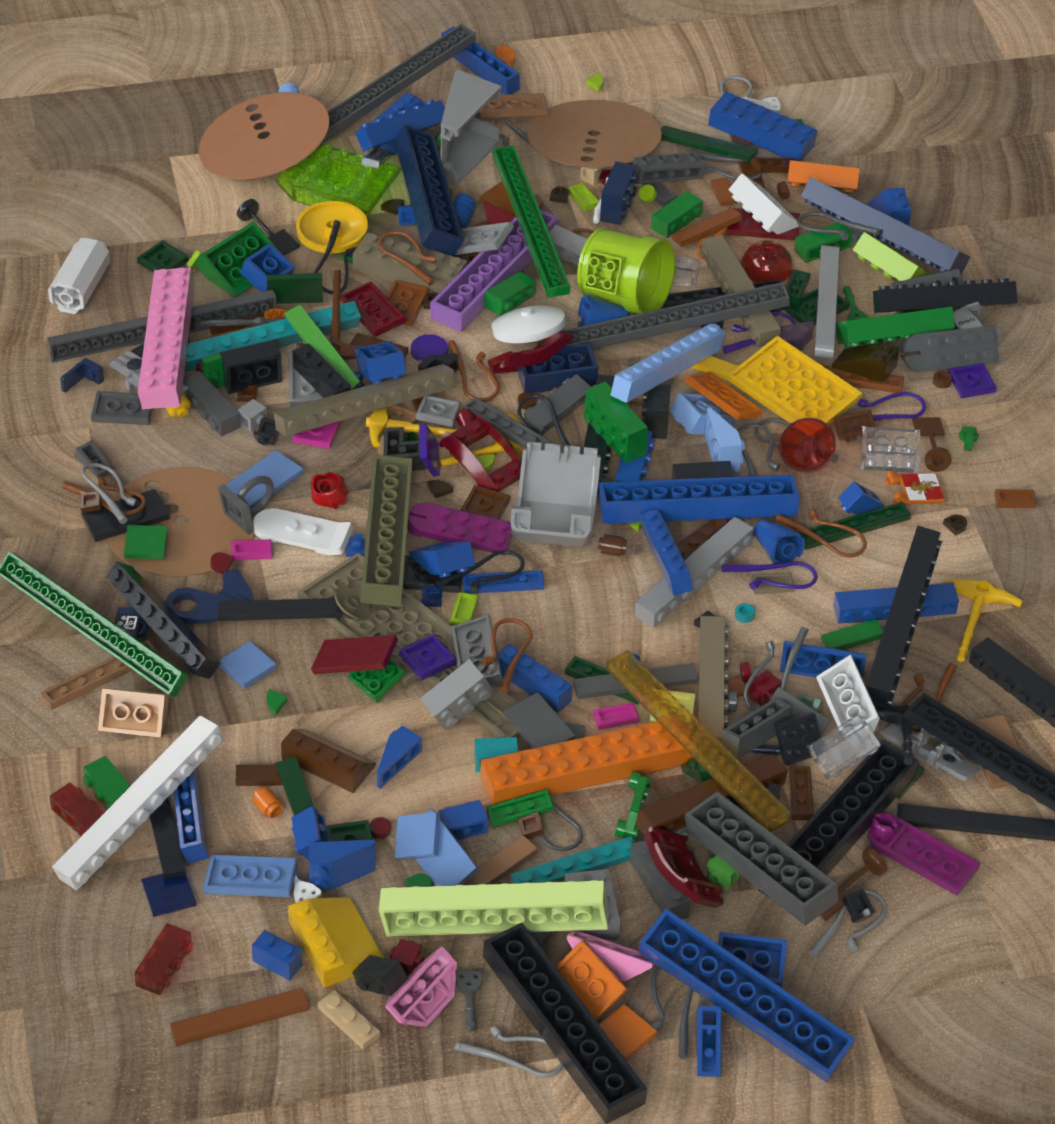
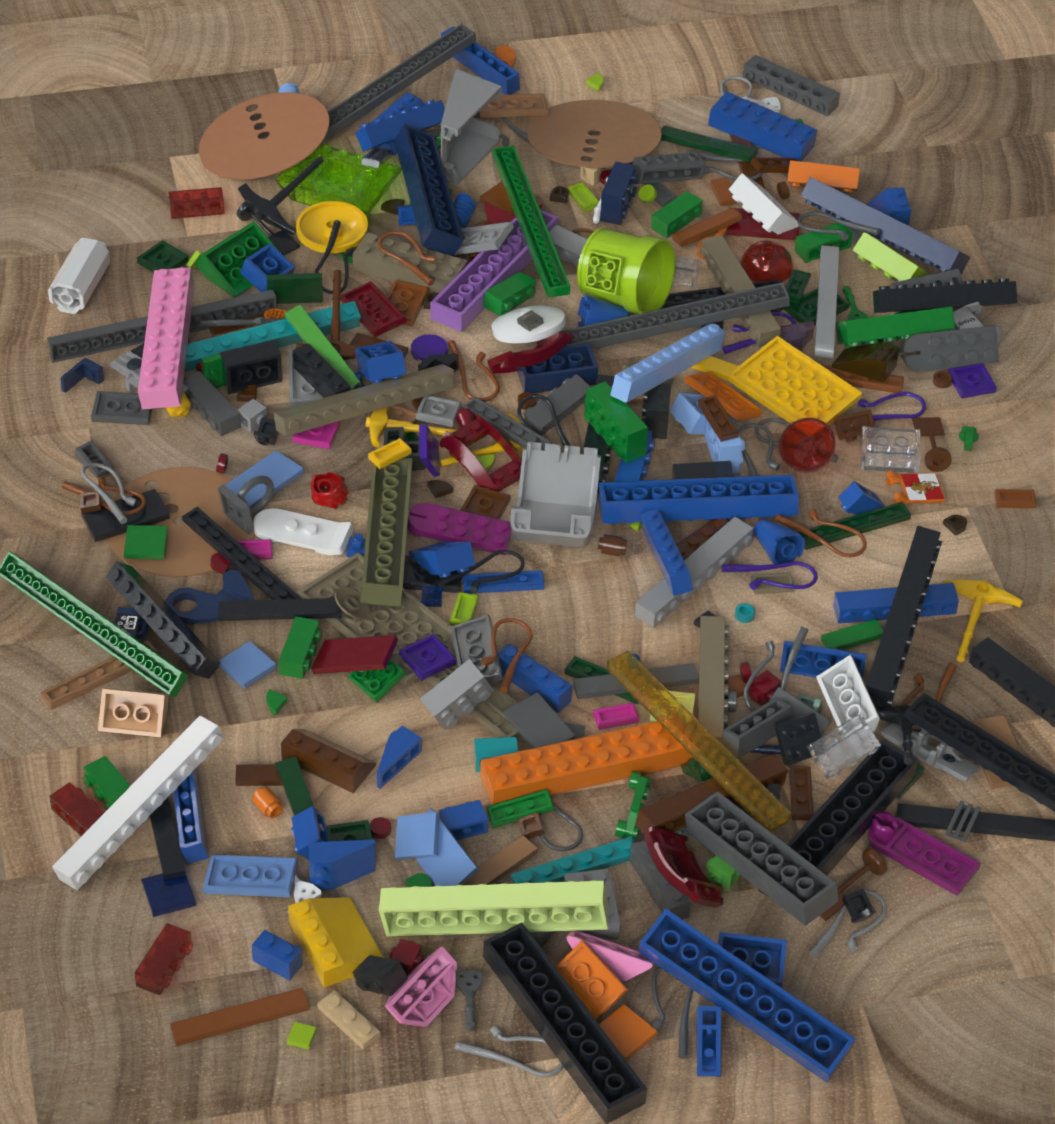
none -> clear red brick [168,187,225,219]
none -> black tile [182,507,302,600]
none -> dark red tile [216,453,229,474]
none -> black piece [238,156,324,235]
none -> green brick [279,616,322,679]
none -> lime tile [287,1022,316,1050]
none -> yellow tile [368,438,412,469]
none -> clear smoke tile [517,310,544,332]
none -> reddish brown tile [697,395,739,442]
none -> dark grey brick [743,55,840,116]
none -> dark grey tile [945,800,981,843]

